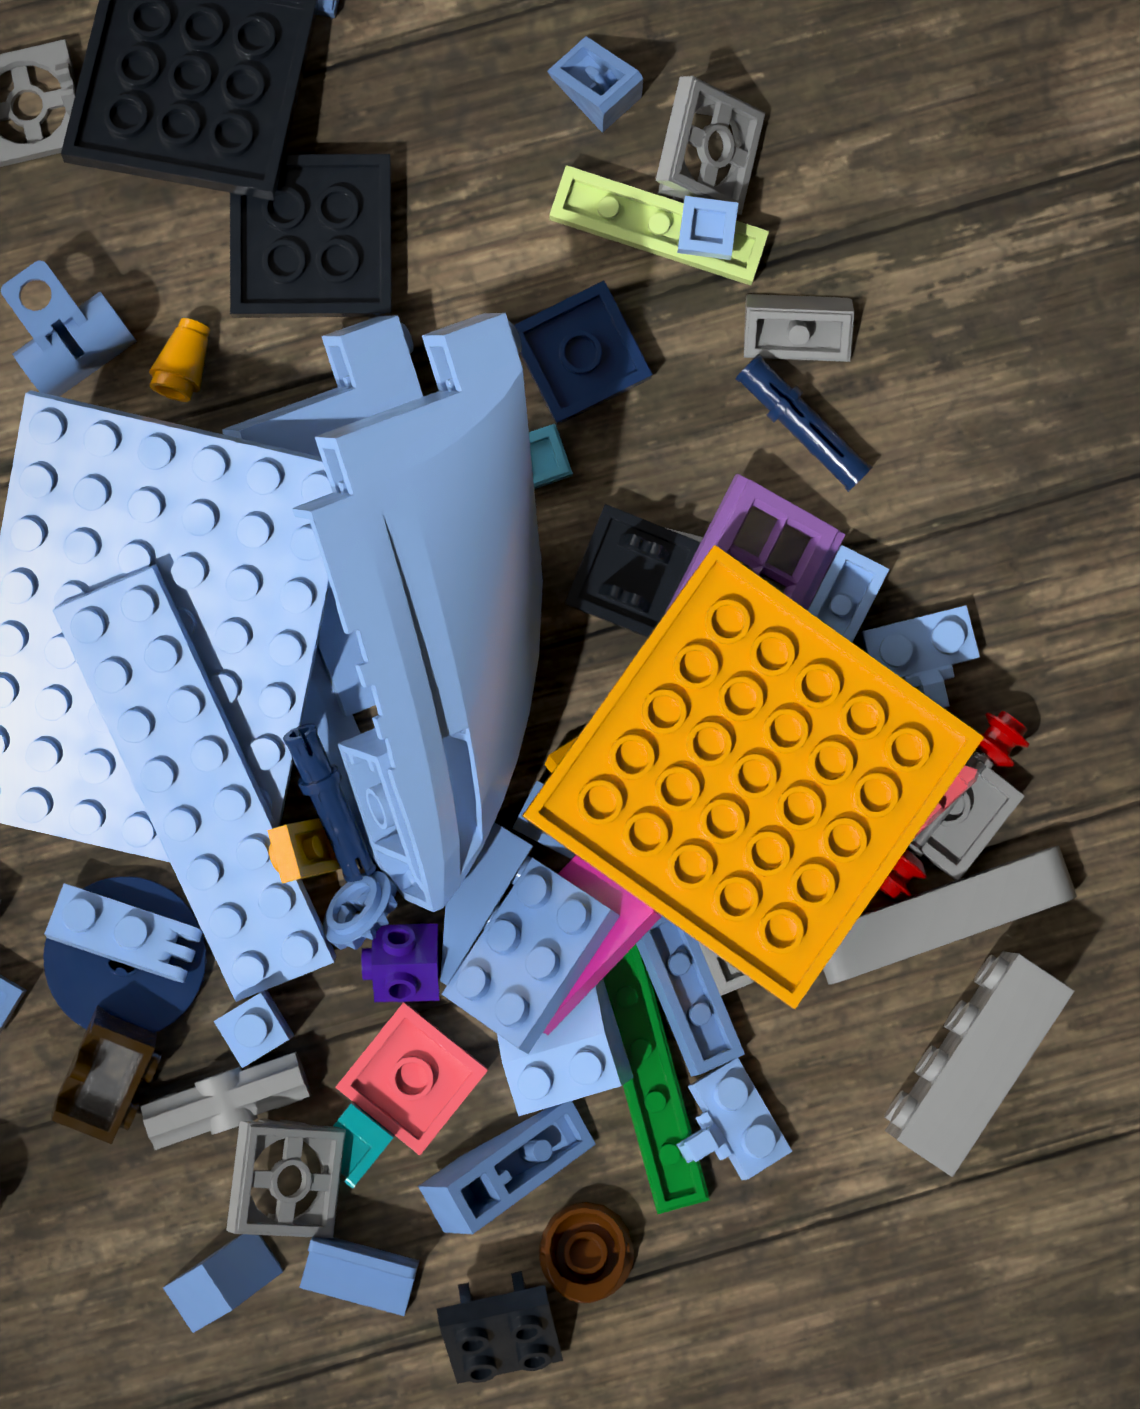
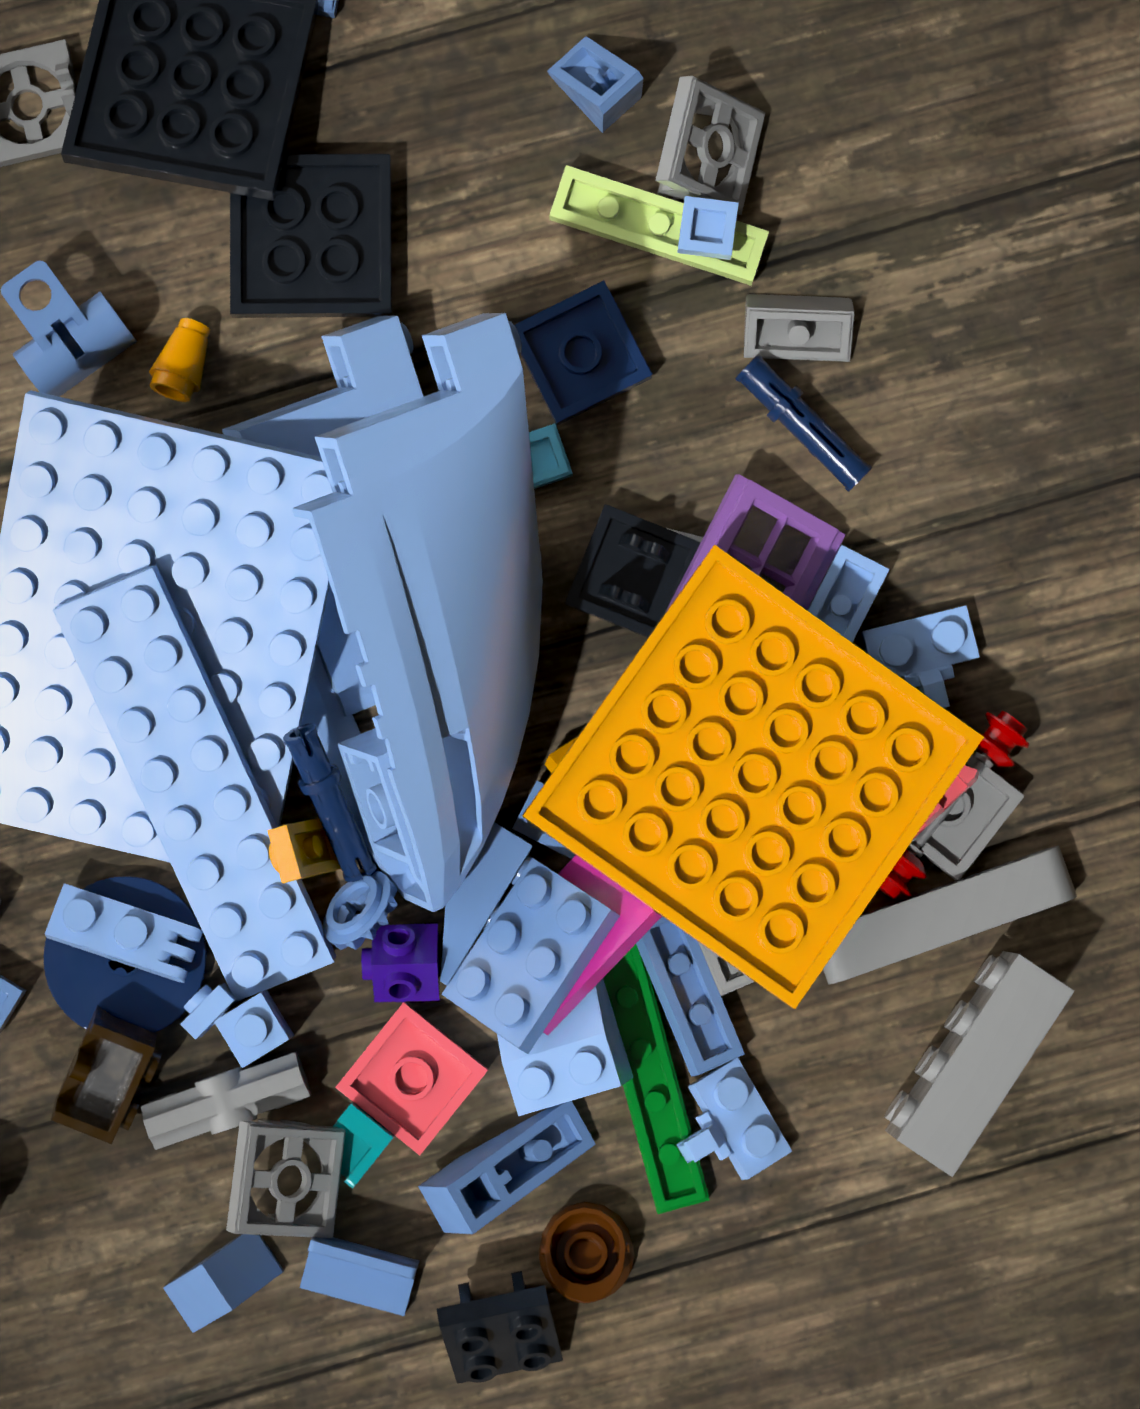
none -> light blue plate [180,983,238,1040]

